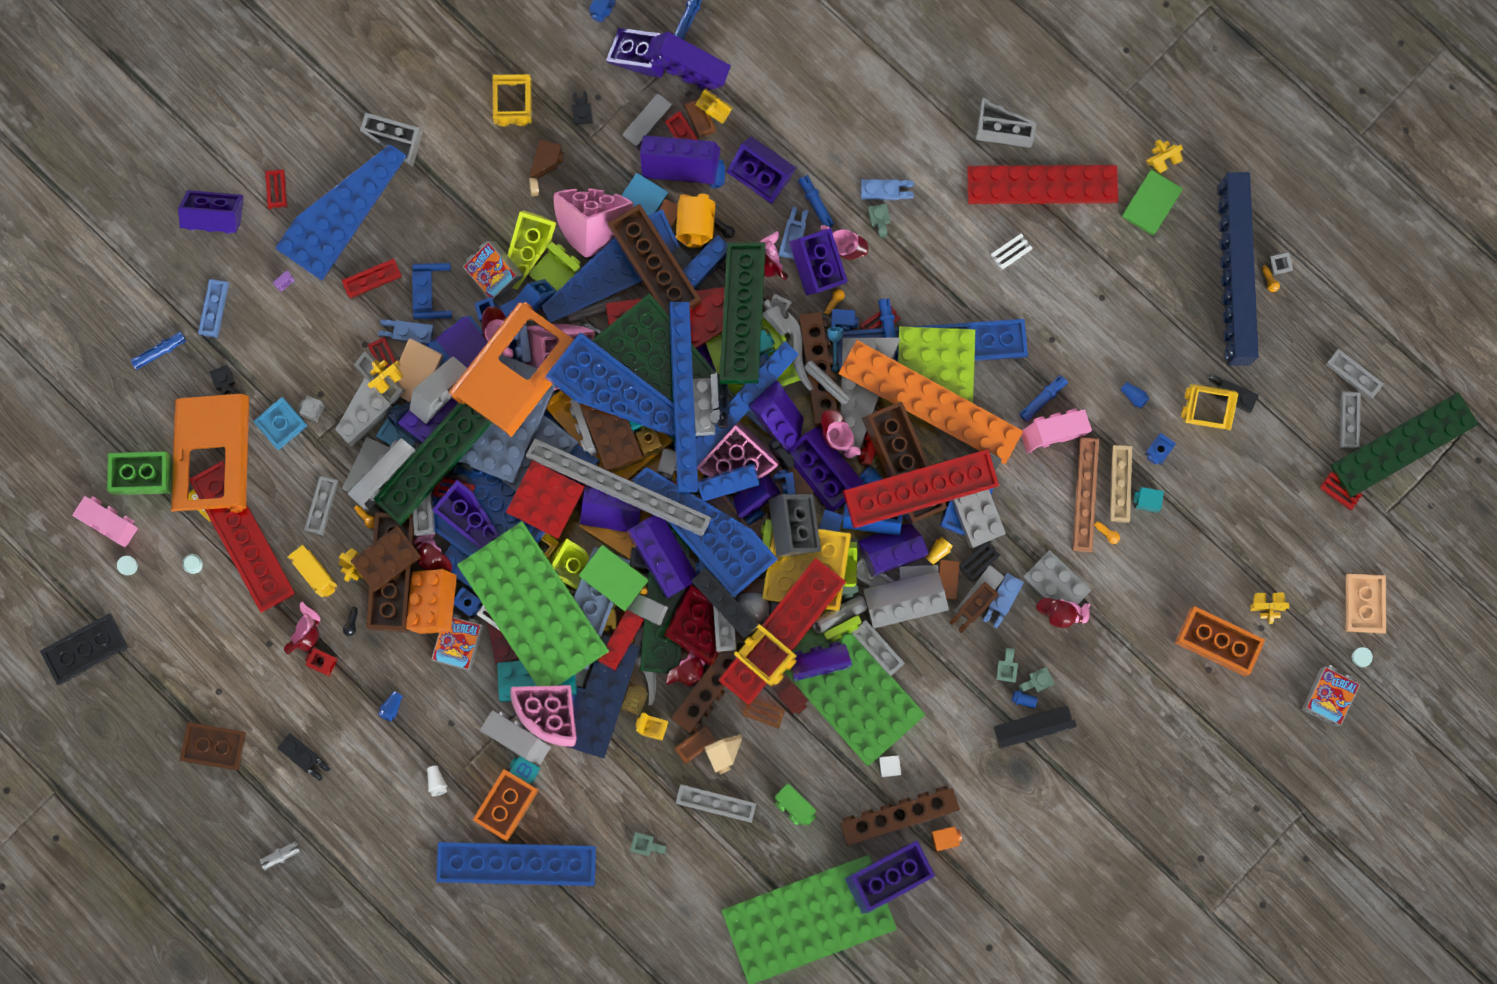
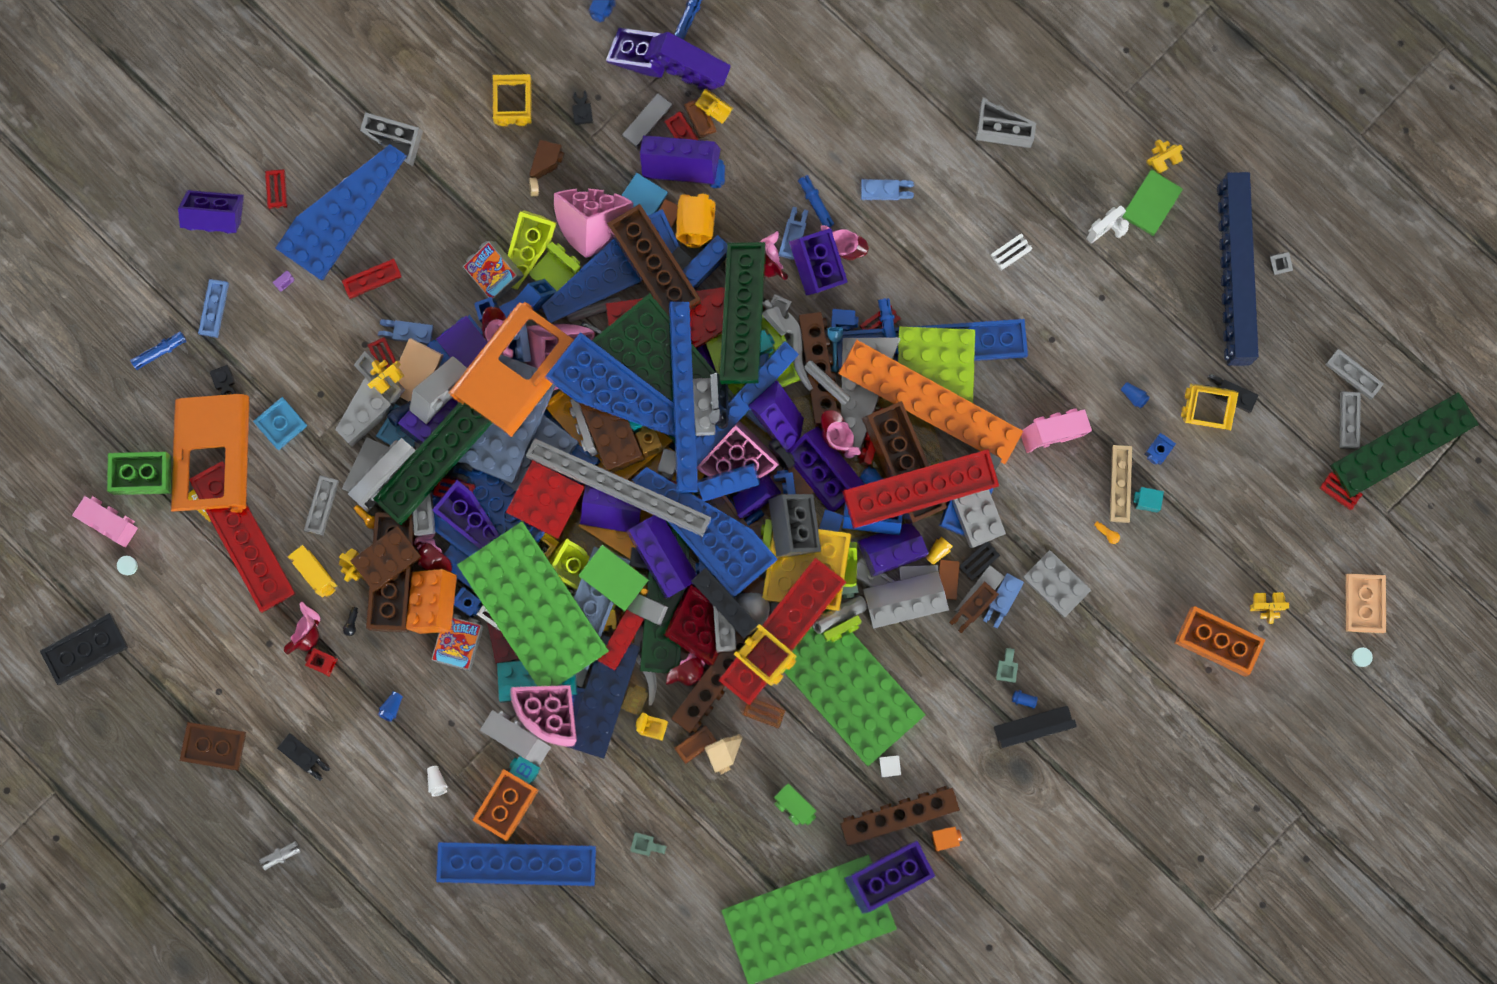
light aqua piece [182,554,203,574] -> none
light grey brick [299,396,325,423] -> none
blue plate [412,263,452,319] -> none
light grey plate [676,784,756,823] -> none
black piece [714,218,735,239] -> none
dark purple slope [727,136,796,204] -> none
clear red brick [778,683,808,714] -> none
dark purple slope [791,641,852,682] -> none
light orange piece [824,289,845,316] -> none
light grey plate [851,620,905,676] -> none
sand green plate [868,204,890,238] -> none
red plate [967,165,1118,204] -> none
sand green plate [1018,667,1055,693] -> none
blue pin [1019,375,1068,422] -> none
dark red hair [1036,598,1090,628] -> none
nougat tile [1072,437,1099,552] -> none
light orange piece [1261,265,1280,292] -> none
brick [1301,666,1361,727] -> none
none -> white plate [1086,206,1129,244]

